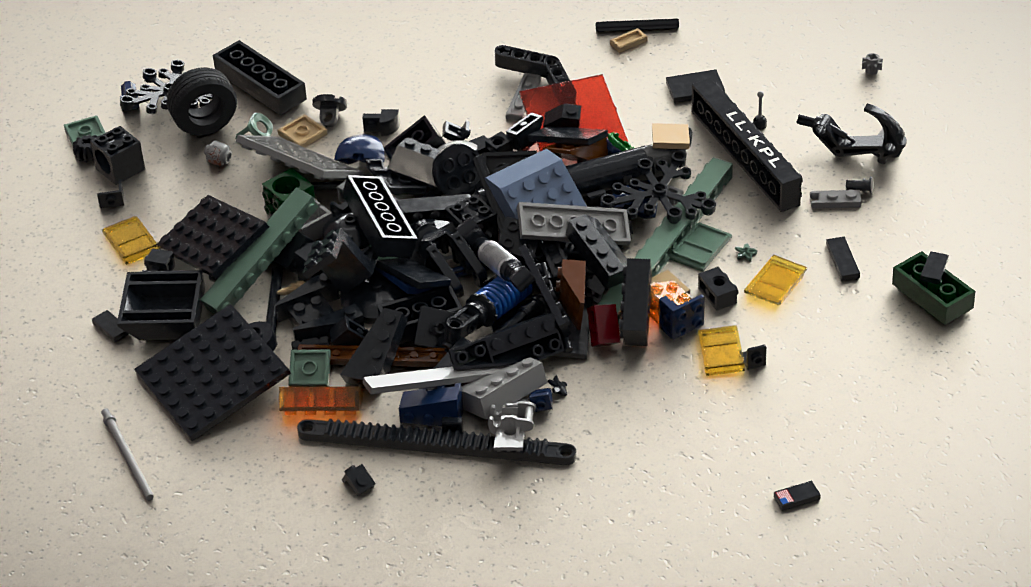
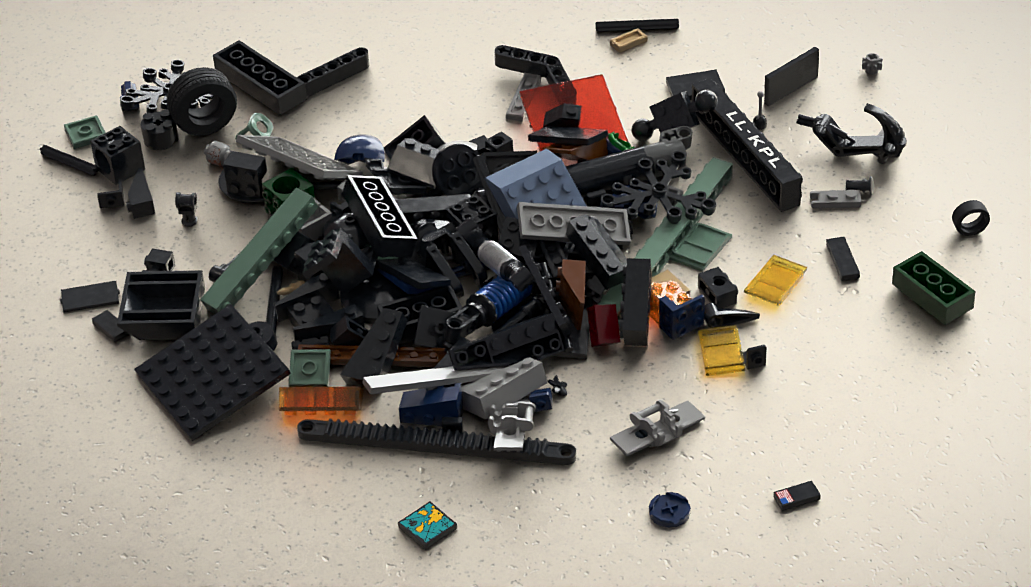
black gear [73,134,97,163] -> none
light grey bar [101,409,154,501] -> none
clear yellow piece [102,216,160,265] -> none
black plate [156,195,269,279] -> none
tan tile [277,114,328,147] -> none
black tile [312,94,348,127] -> none
black bracket [341,464,376,496] -> none
black brick [362,109,400,136] -> none
black bracket [442,120,471,141] -> none
black slope [506,112,543,151] -> none
tan tile [652,123,690,149] -> none
sand green plant [735,243,758,261] -> none
black tile [920,251,949,284] -> none
none -> black axle [40,145,99,175]
none -> black piece [60,281,120,313]
none -> black slope [126,167,155,219]
none -> black brick [140,110,179,150]
none -> black connector [175,192,198,227]
none -> black piece [218,151,267,203]
none -> black beam [297,47,370,97]
none -> tile [398,501,457,550]
none -> light grey piece [610,400,705,456]
none -> black brick [631,90,718,141]
none -> dark blue tile [649,492,691,528]
none -> black piece [704,303,760,329]
none -> black tile [764,47,819,107]
none -> black tyre [952,200,990,236]

